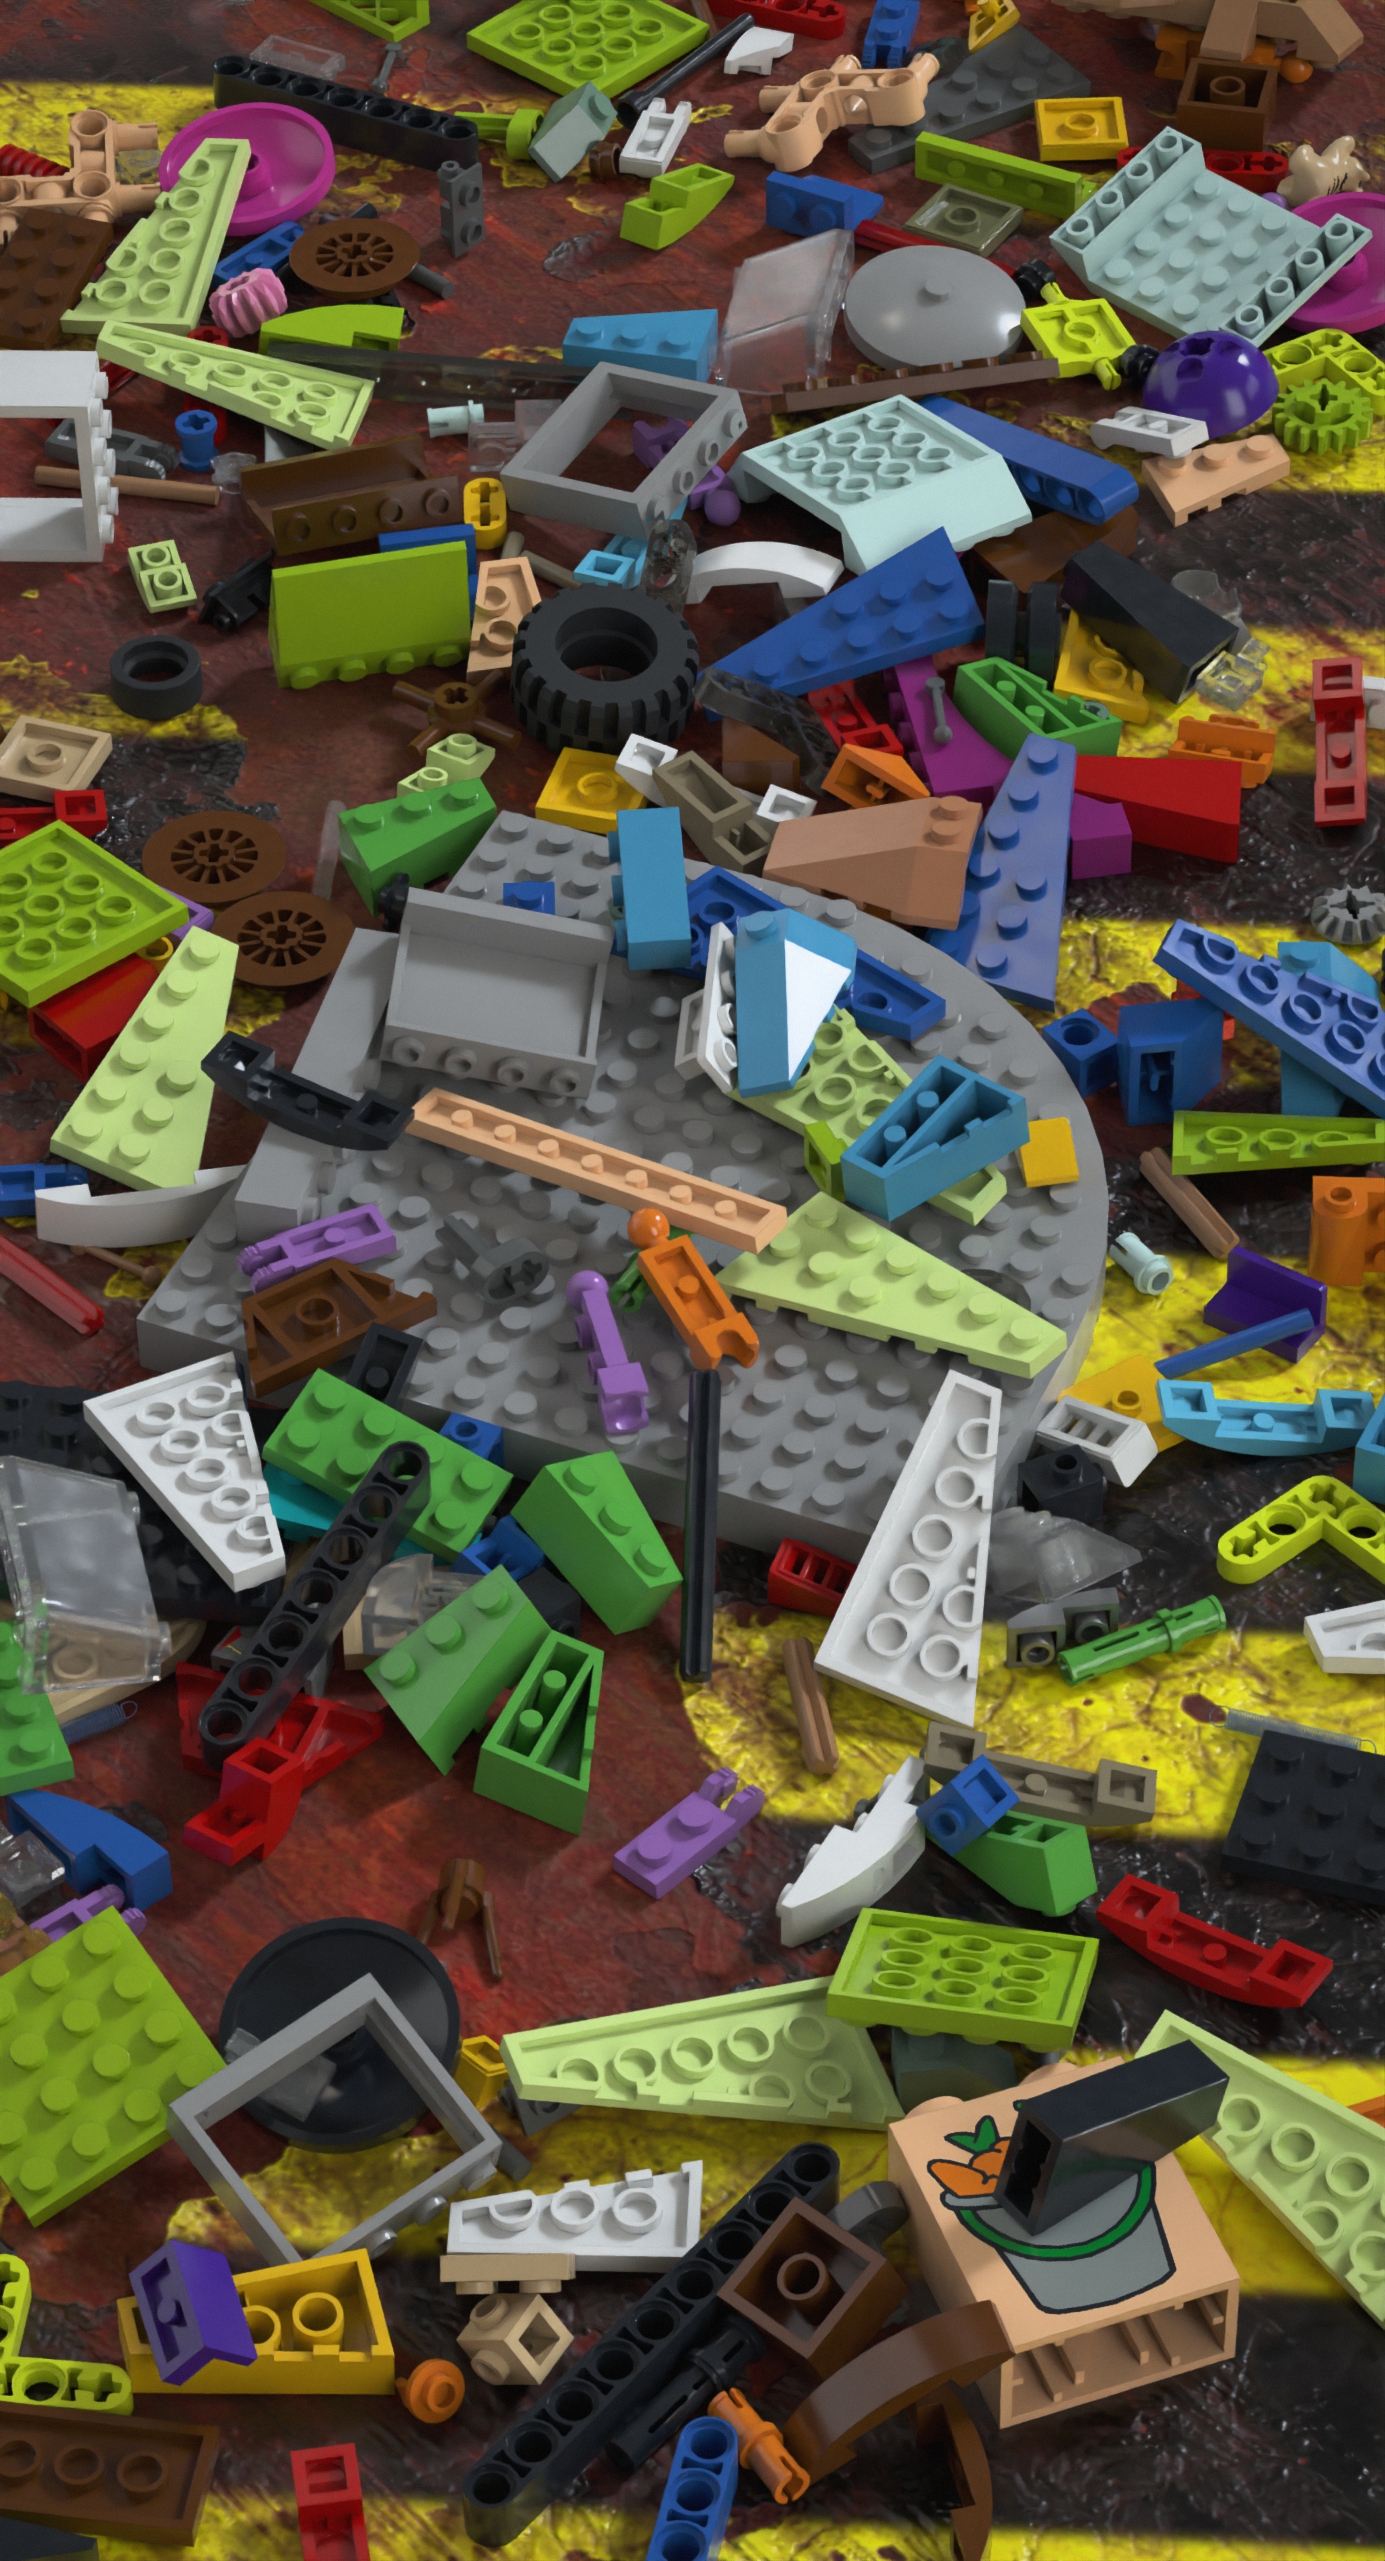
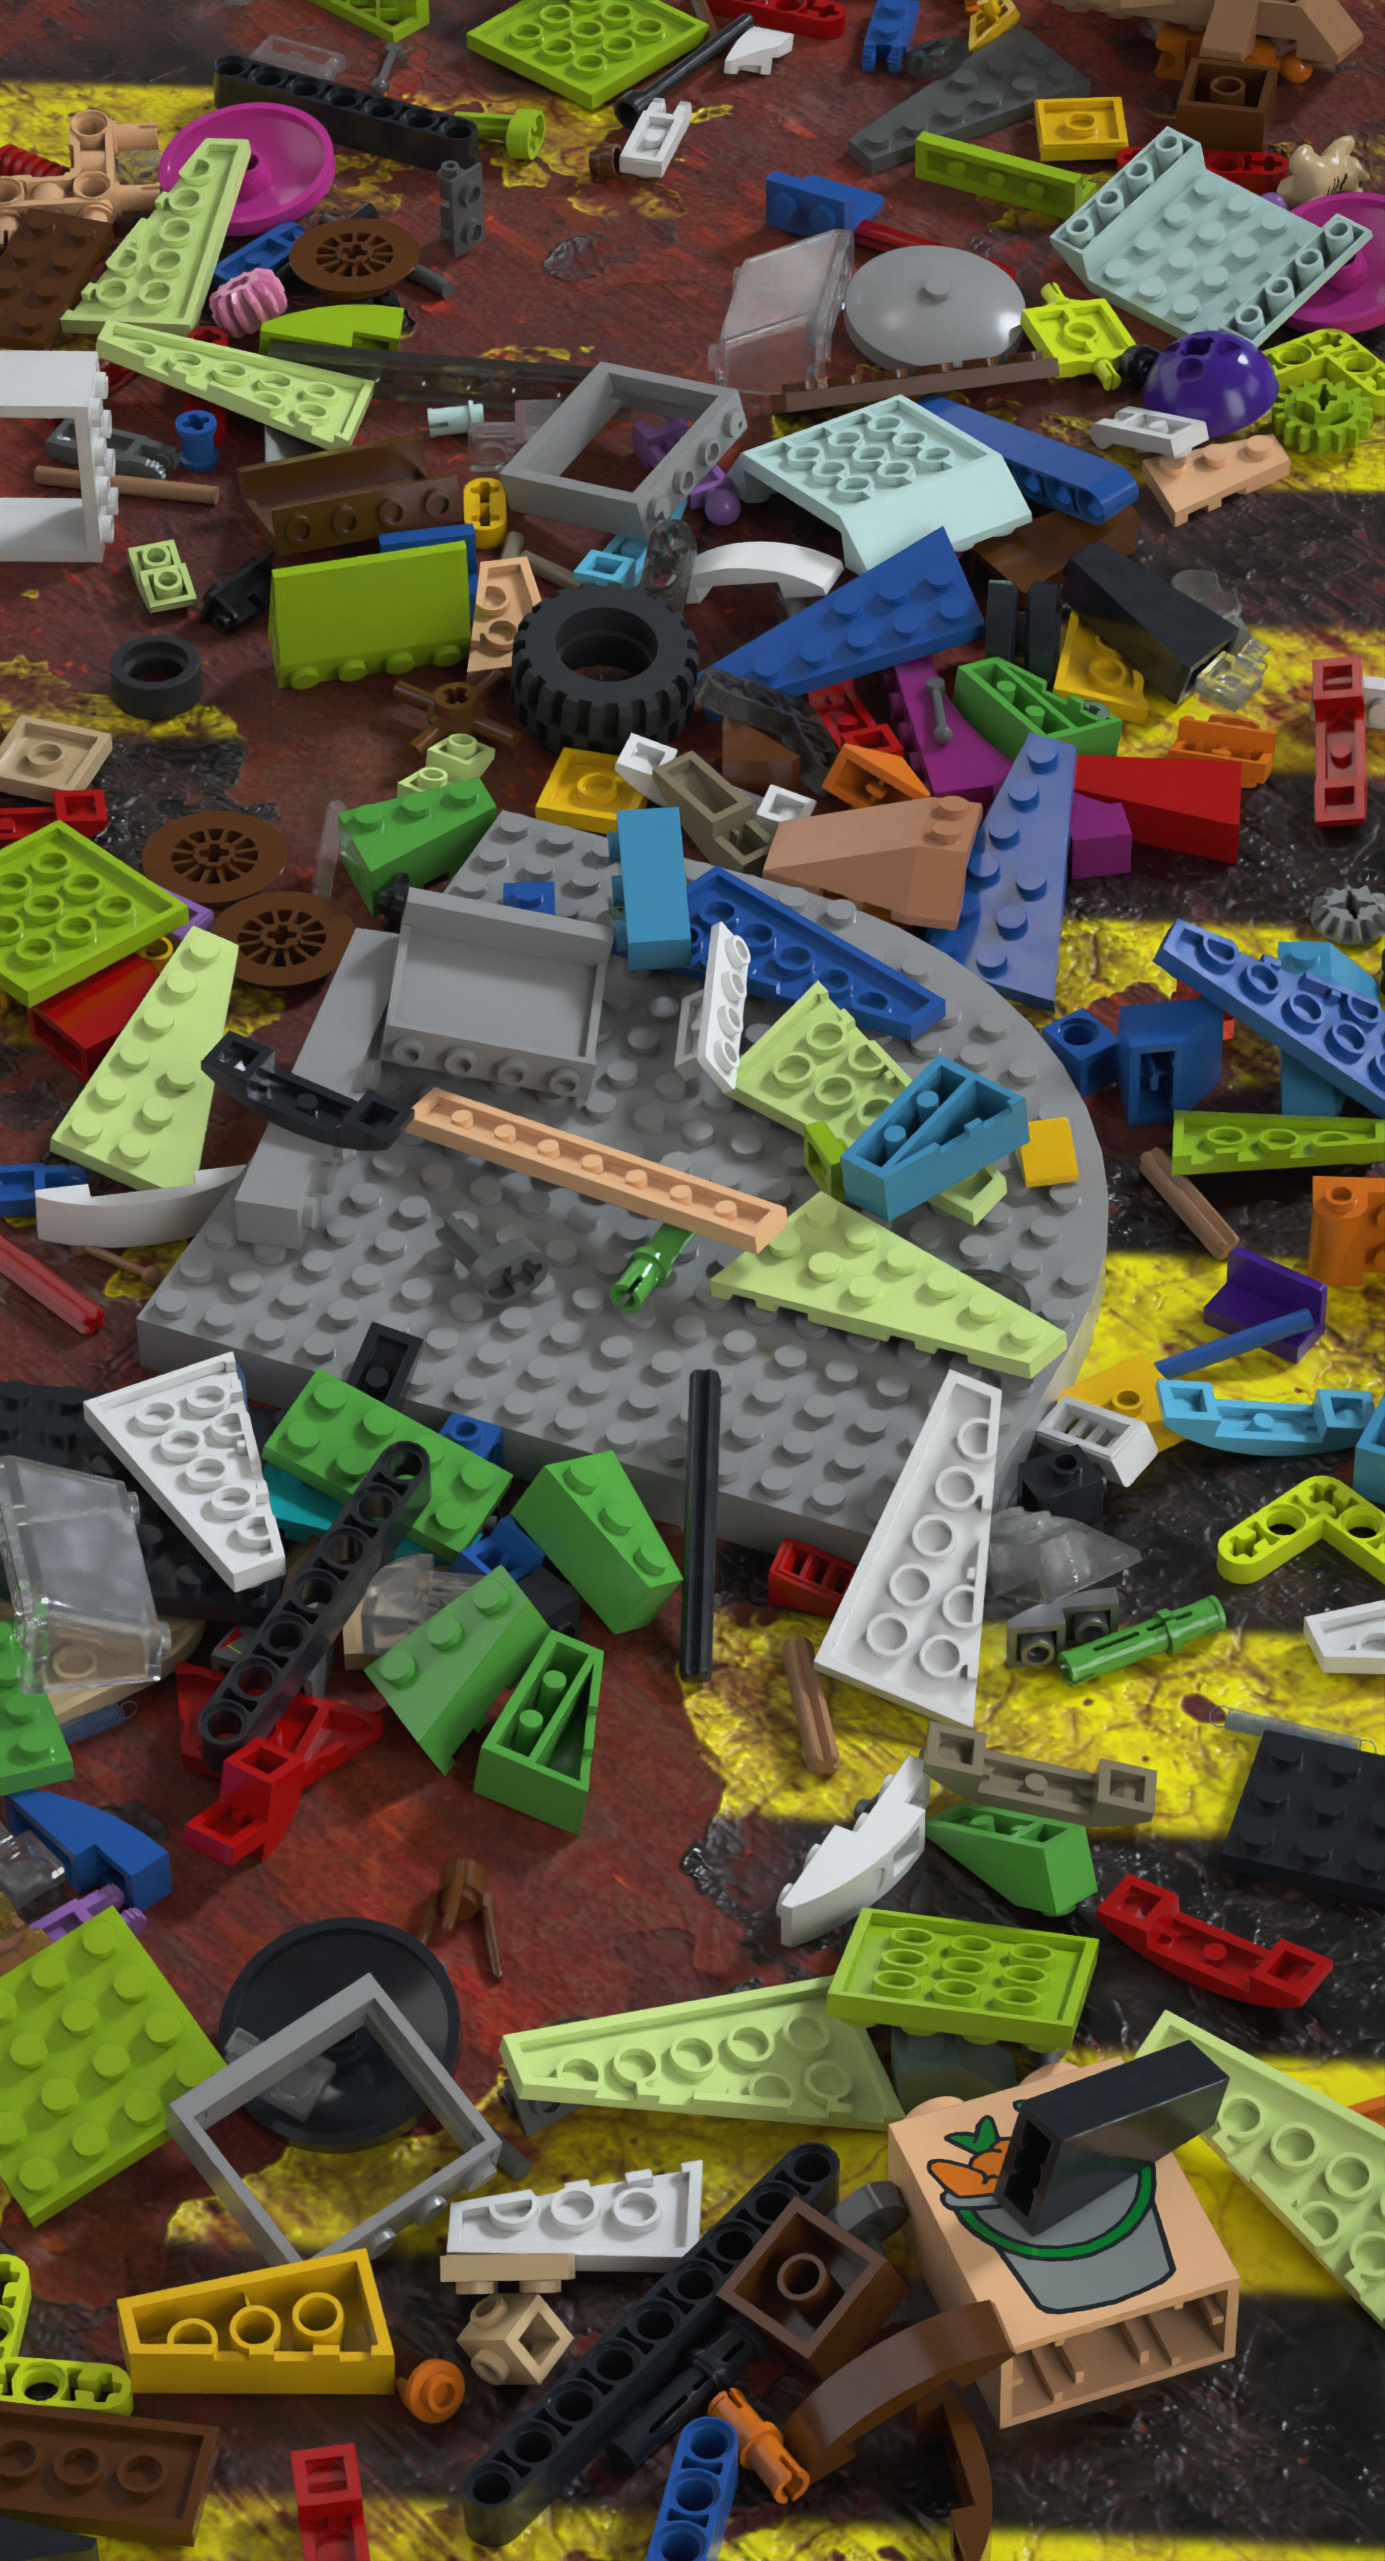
dark purple panel [129,2239,258,2386] -> none
clear plate [211,452,257,494] -> none
medium lavender hinge [236,1203,397,1294] -> none
reddish brown wing [241,1258,437,1400] -> none
yellow slope [453,2035,510,2110] -> none
sand green slope [527,81,618,183] -> none
dark azure wedge [562,309,718,391] -> none
medium lavender plate [566,1270,649,1434] -> none
medium lavender hinge [613,1766,766,1900] -> none
lime slope [620,163,735,250] -> none
orange plate [627,1208,759,1371] -> none
light nougat pin [724,53,939,172] -> none
dark azure wedge [735,908,858,1098] -> none
olive plate [902,183,1023,258] -> none
blue bracket [915,1754,1020,1855] -> none
black plate [1014,259,1056,302] -> none
light aqua pin [1109,1232,1174,1295] -> none

